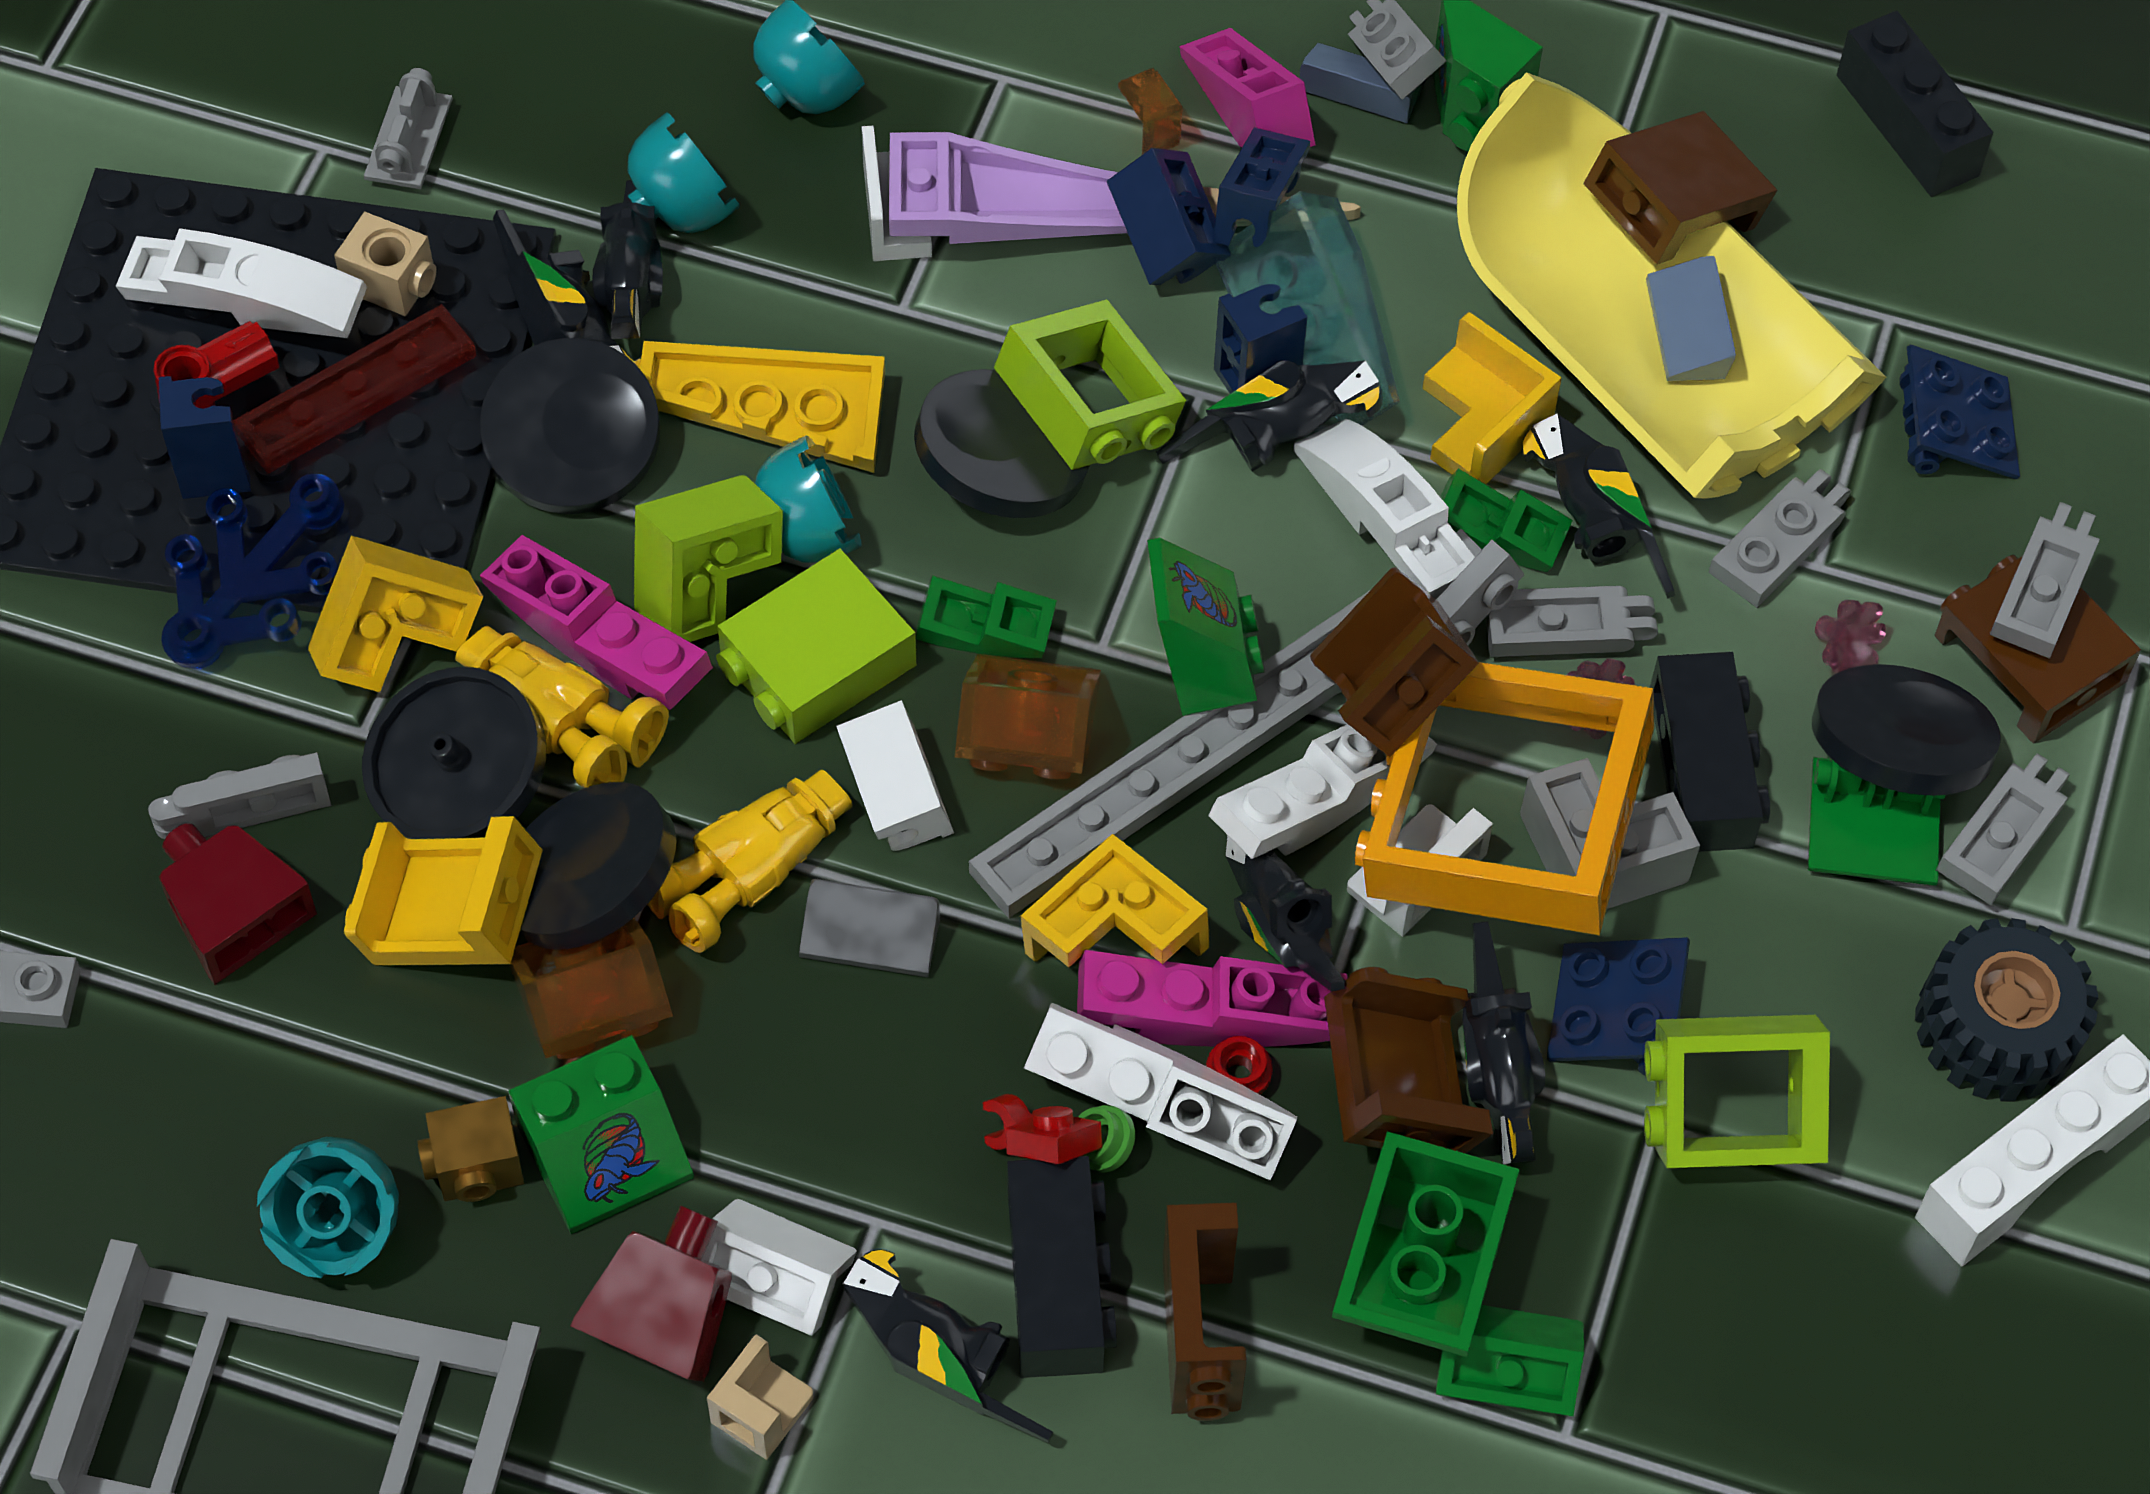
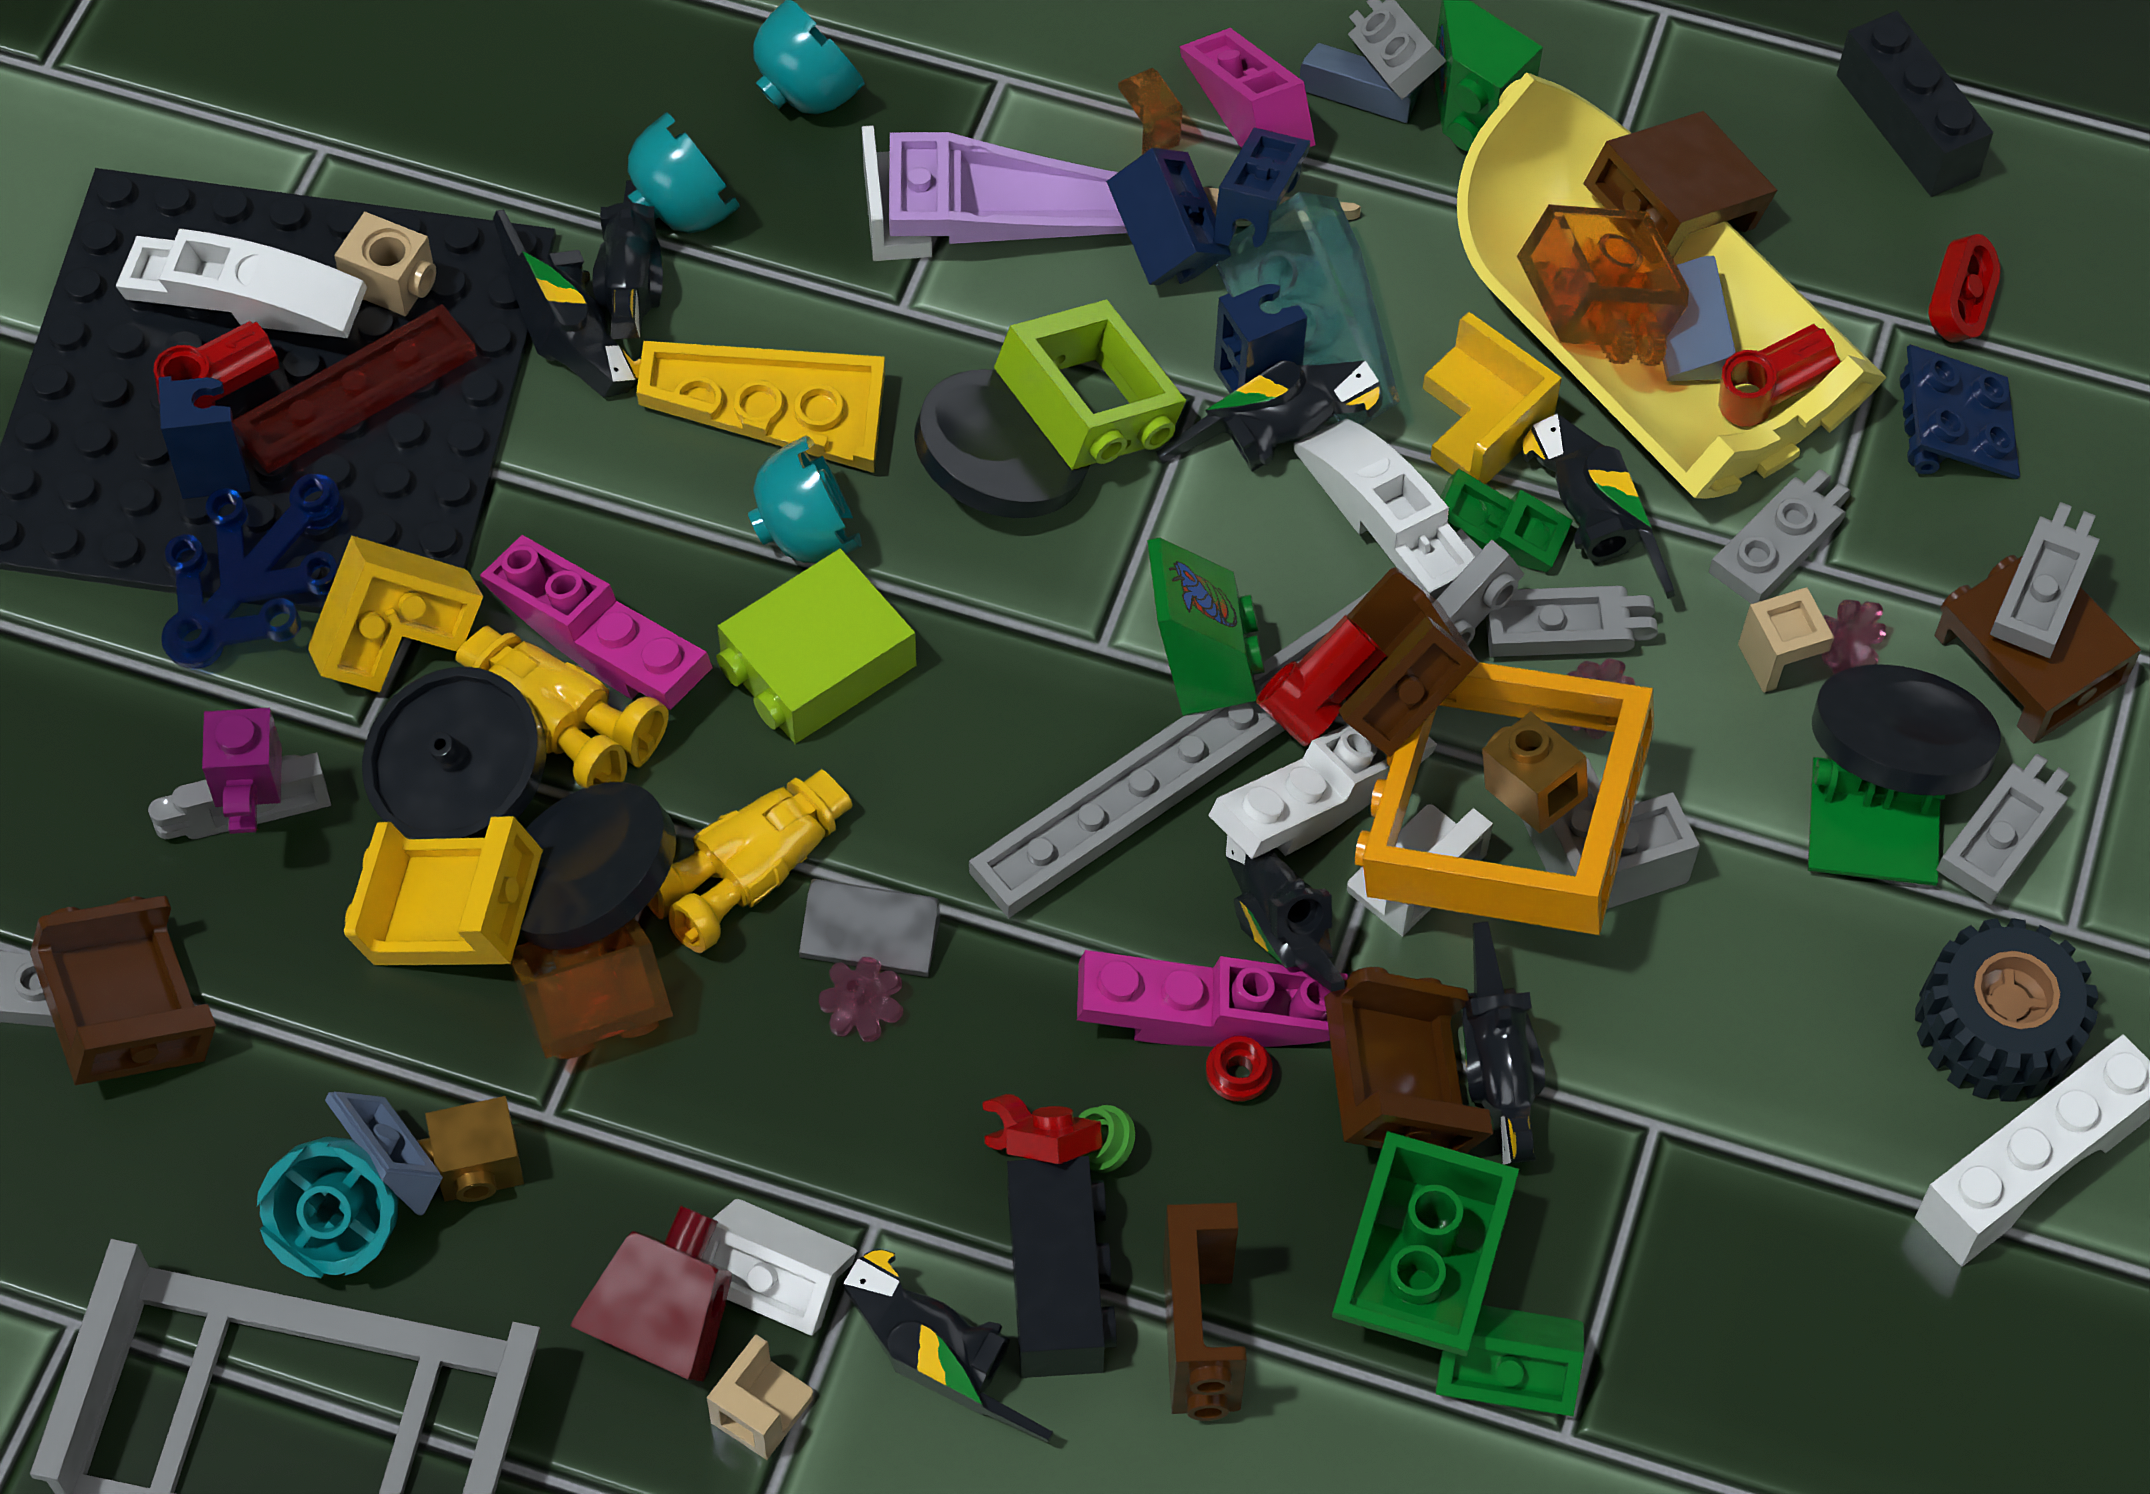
dark red torso [159,823,317,985] -> none
light grey hinge [364,68,453,189] -> none
black piece [480,338,660,514] -> none
green slope [508,1035,694,1234] -> none
lime panel [634,475,783,642] -> none
white hinge [836,700,954,851] -> none
green slope [915,575,1057,658] -> none
clear orange slope [955,654,1101,779] -> none
yellow panel [1020,834,1209,967] -> none
white slope [1024,1003,1297,1180] -> none
dark blue hinge [1547,937,1690,1075] -> none
lime window [1644,1014,1830,1168] -> none
black brick [1650,652,1770,852] -> none
none -> reddish brown panel [30,896,216,1085]
none -> magenta brick [202,708,282,834]
none -> sand blue slope [325,1091,443,1215]
none -> clear pink plant [819,957,903,1042]
none -> red piece [1256,615,1387,746]
none -> pearl gold brick [1482,711,1588,833]
none -> clear orange hinge [1517,204,1689,366]
none -> red piece [1718,324,1840,427]
none -> tan panel [1738,587,1834,693]
none -> red plate [1928,234,2000,343]

